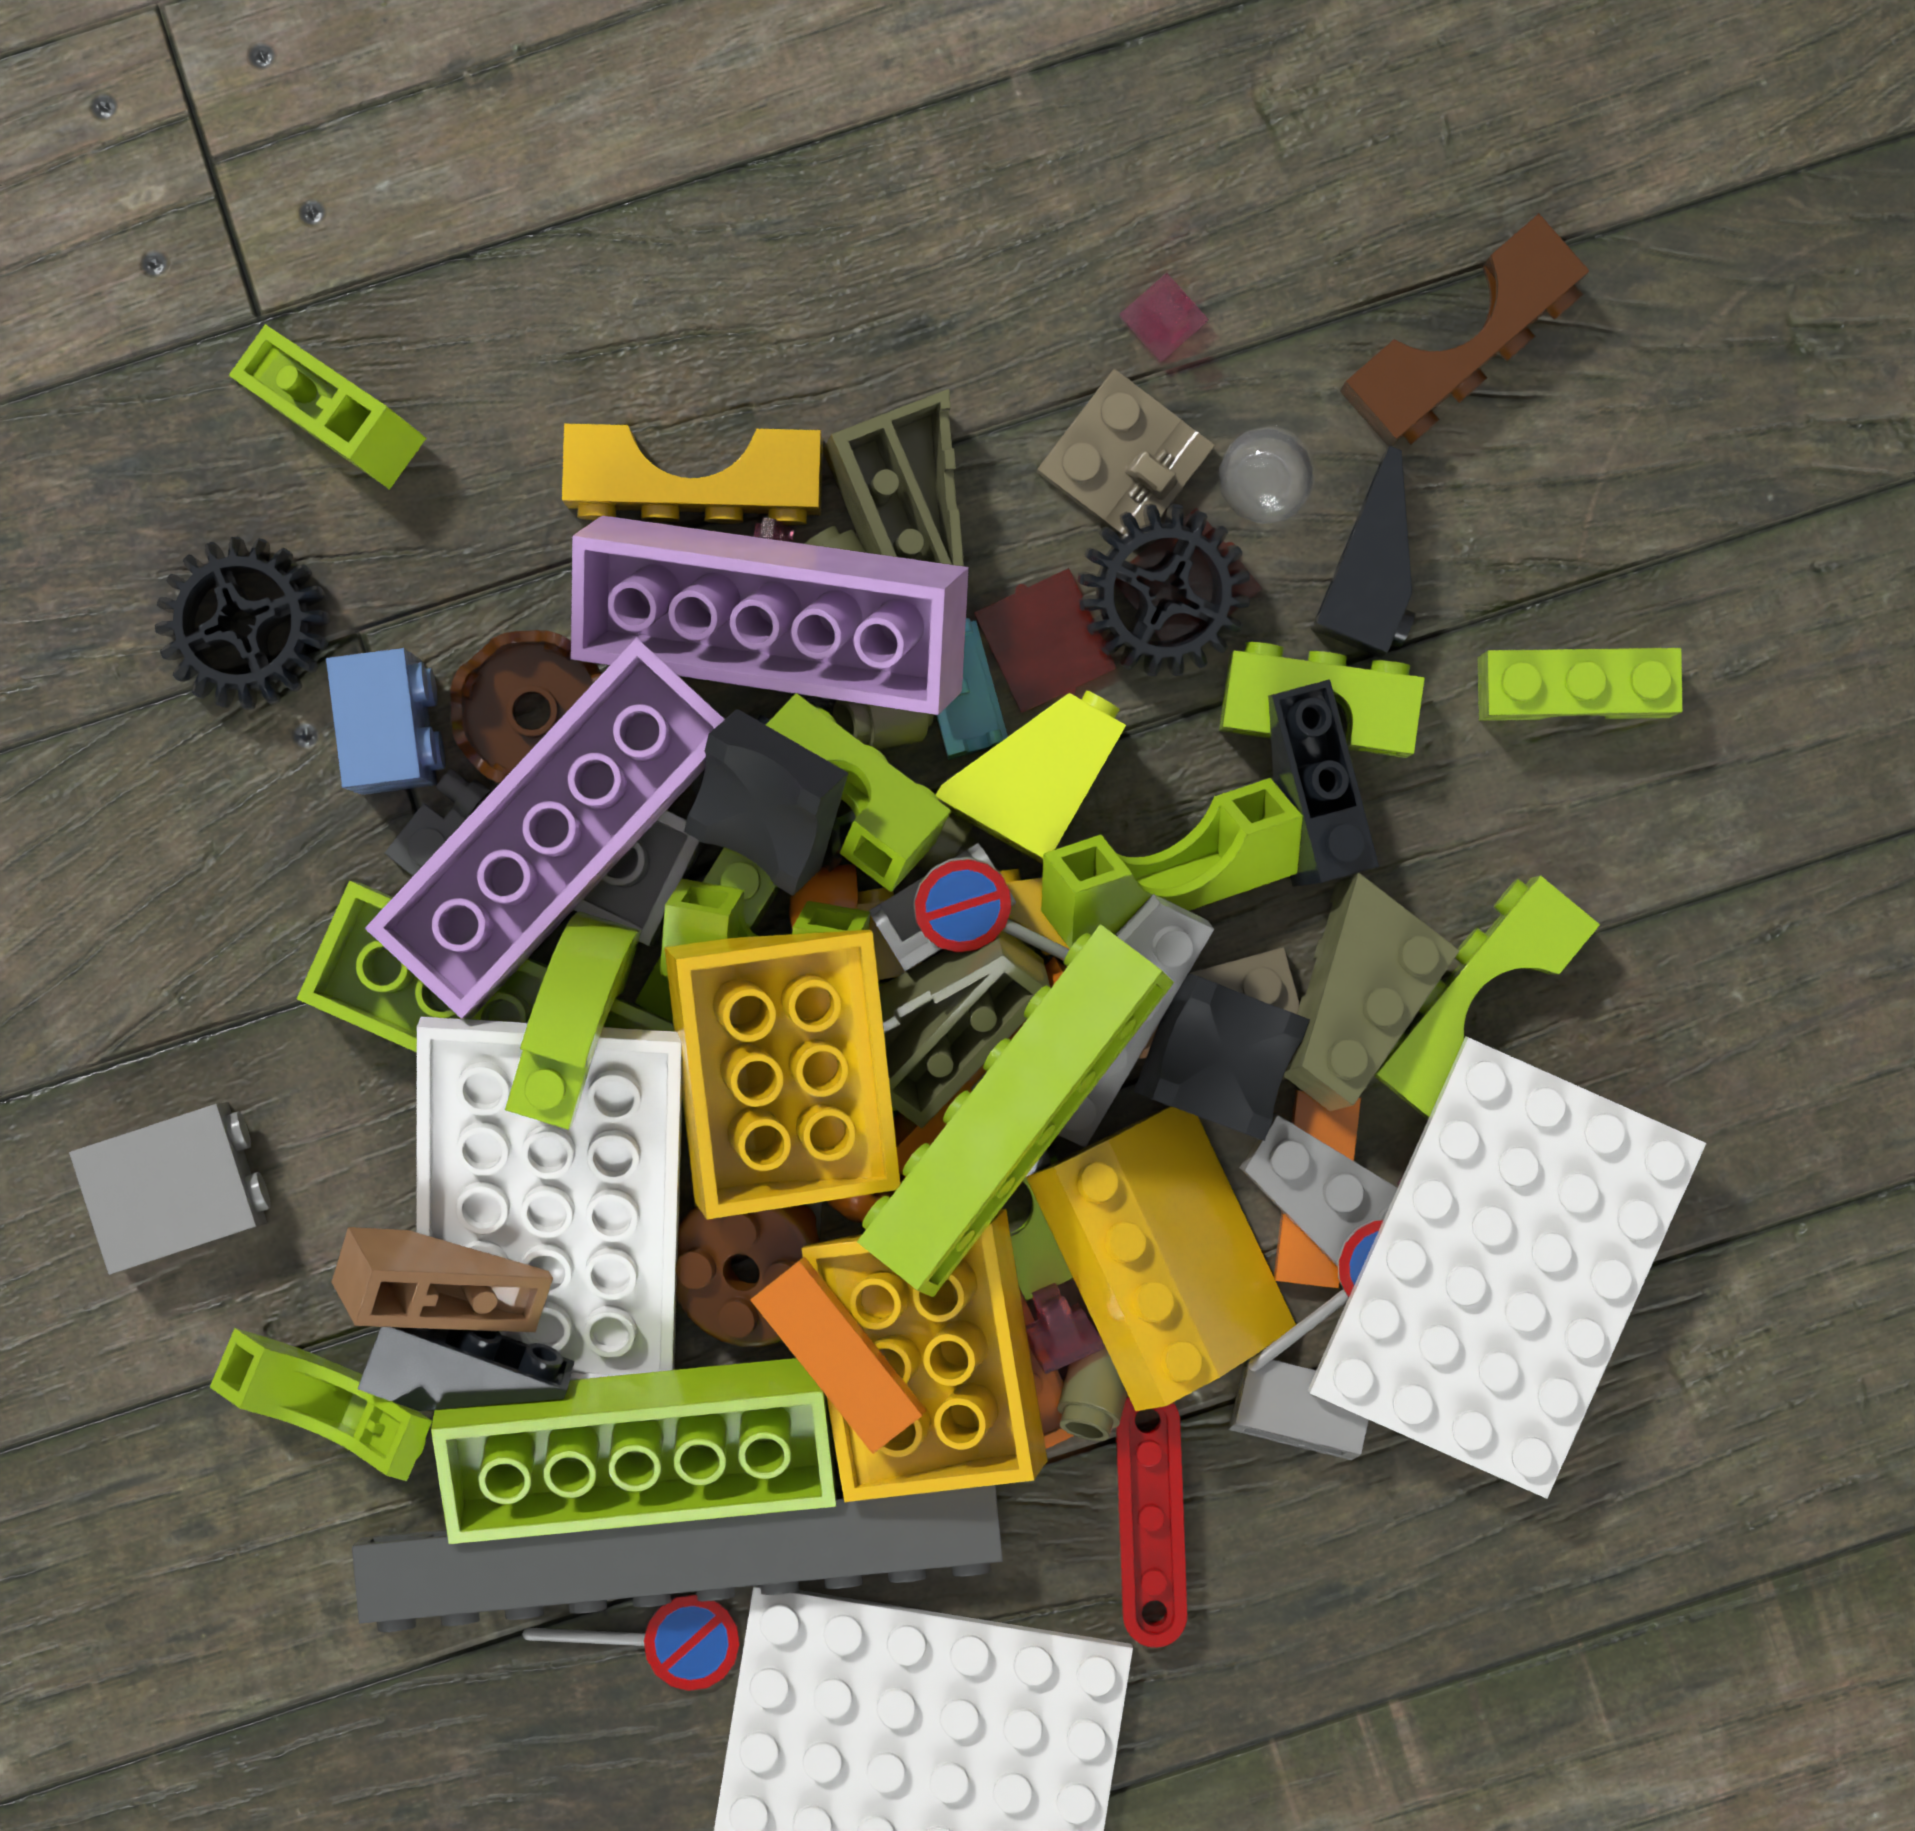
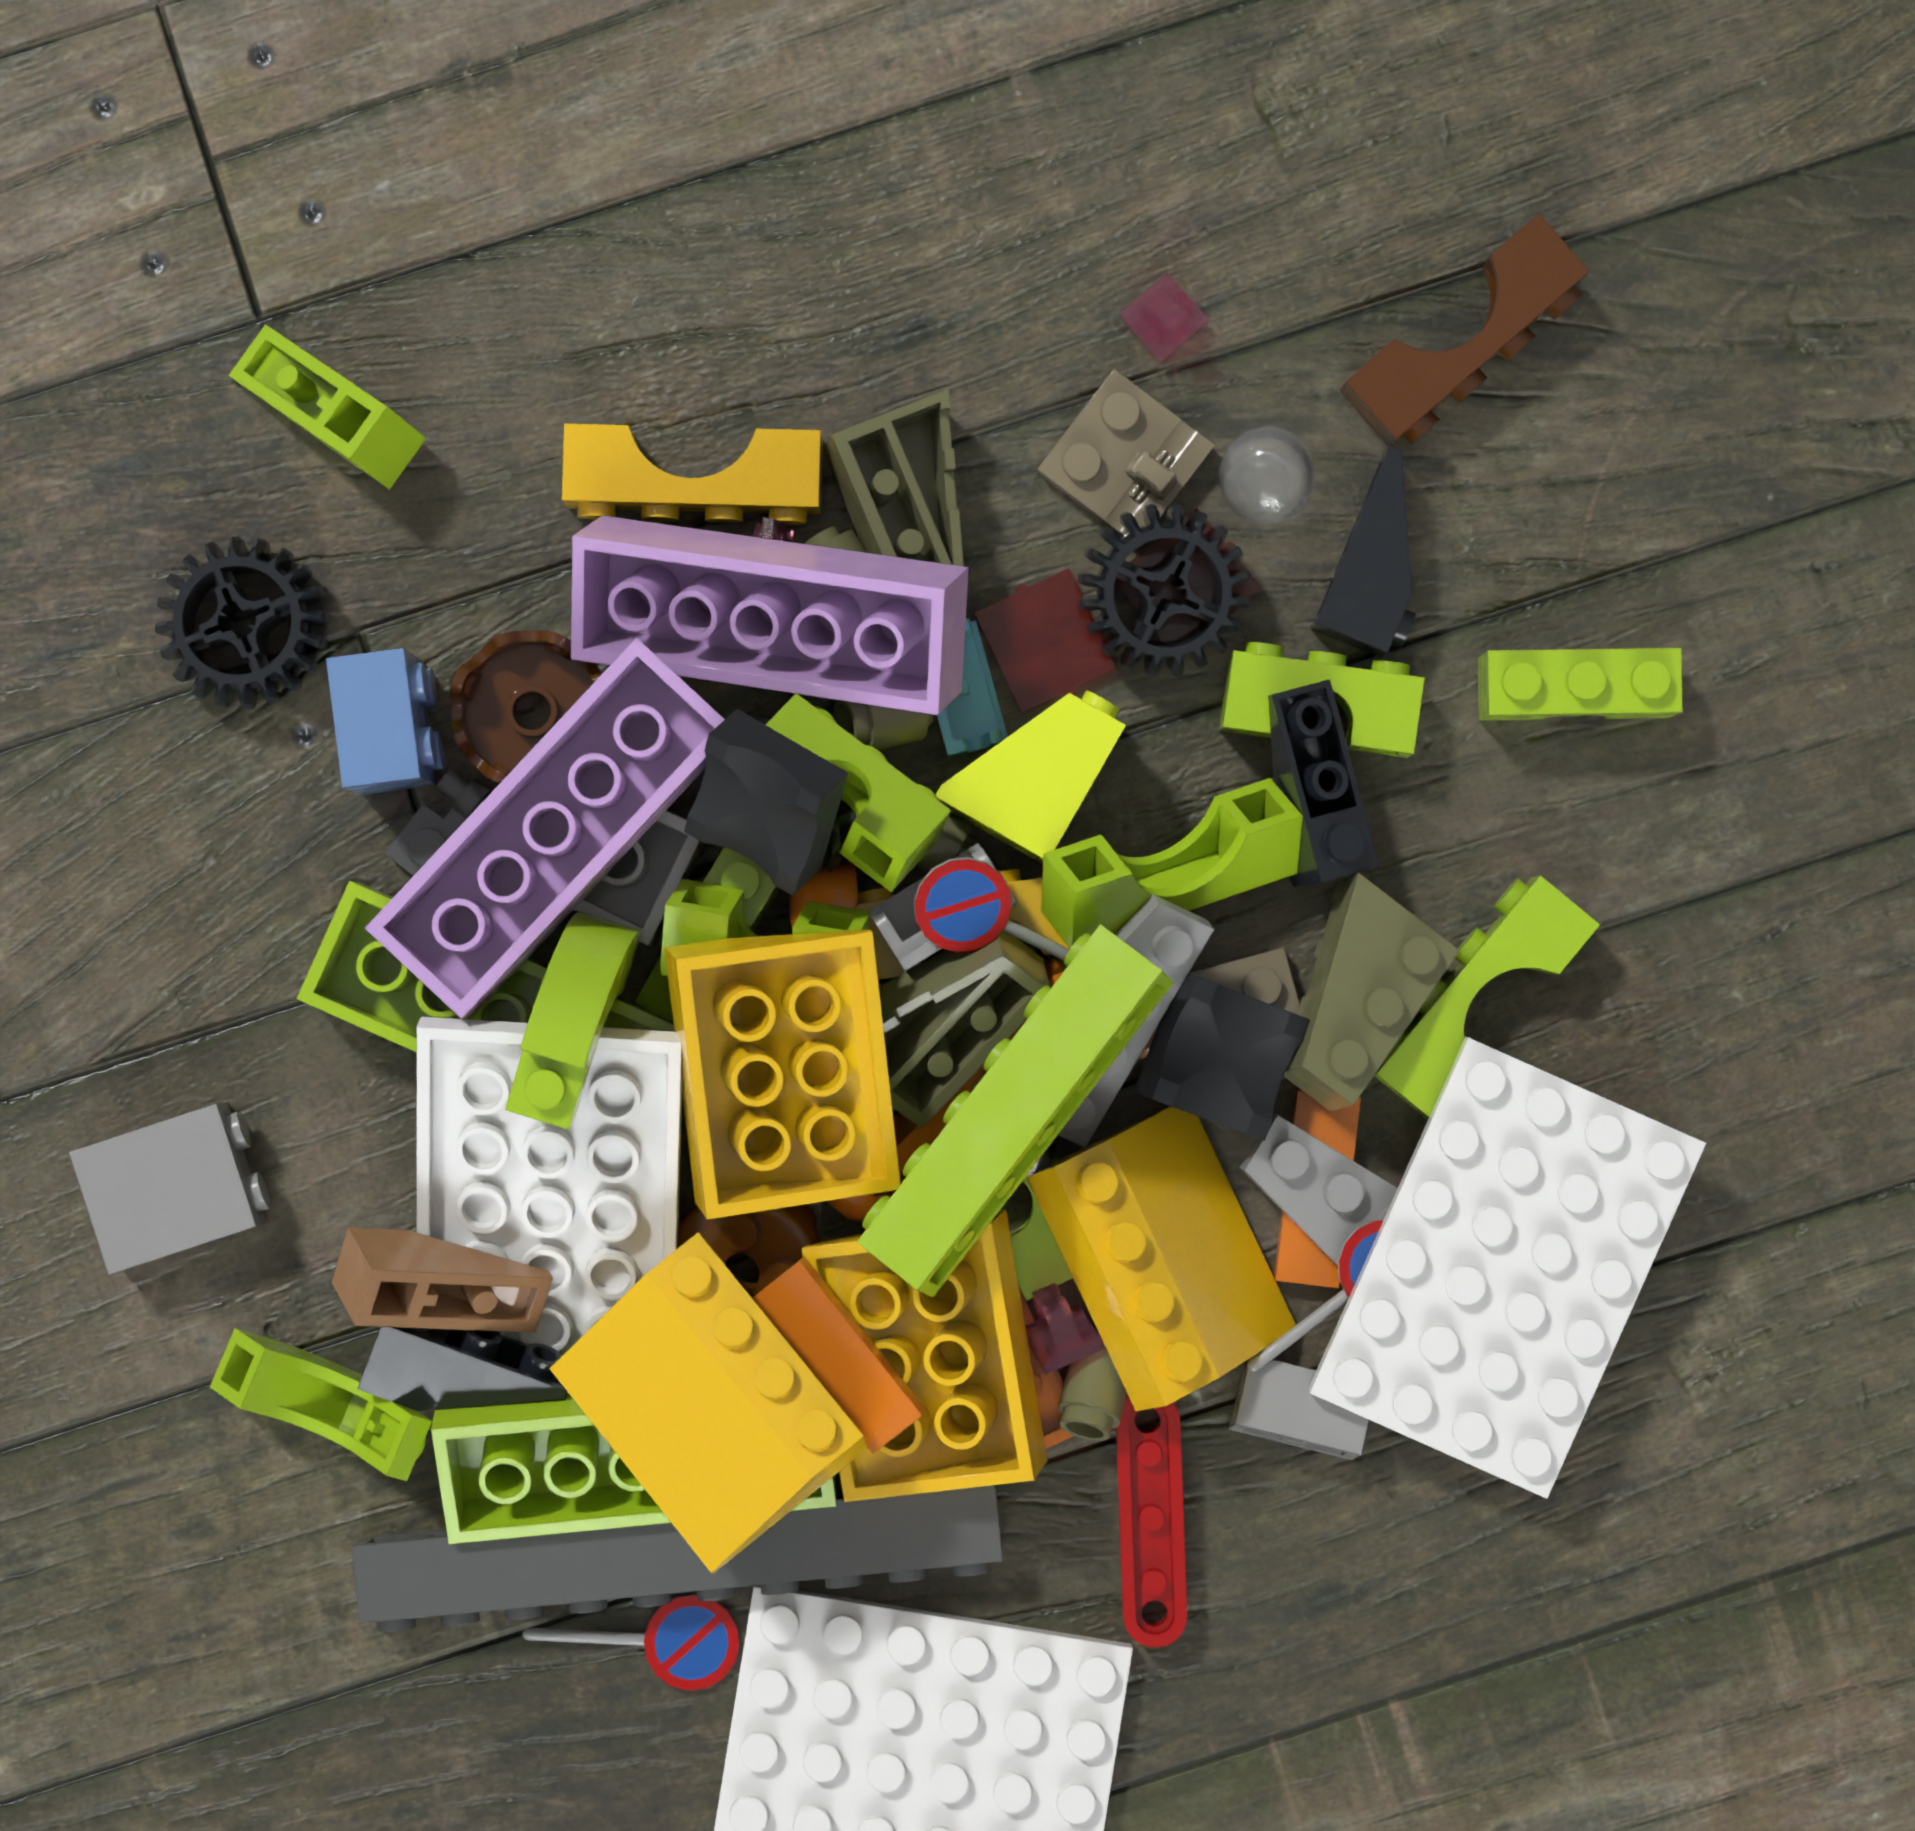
none -> yellow slope [549,1232,868,1575]

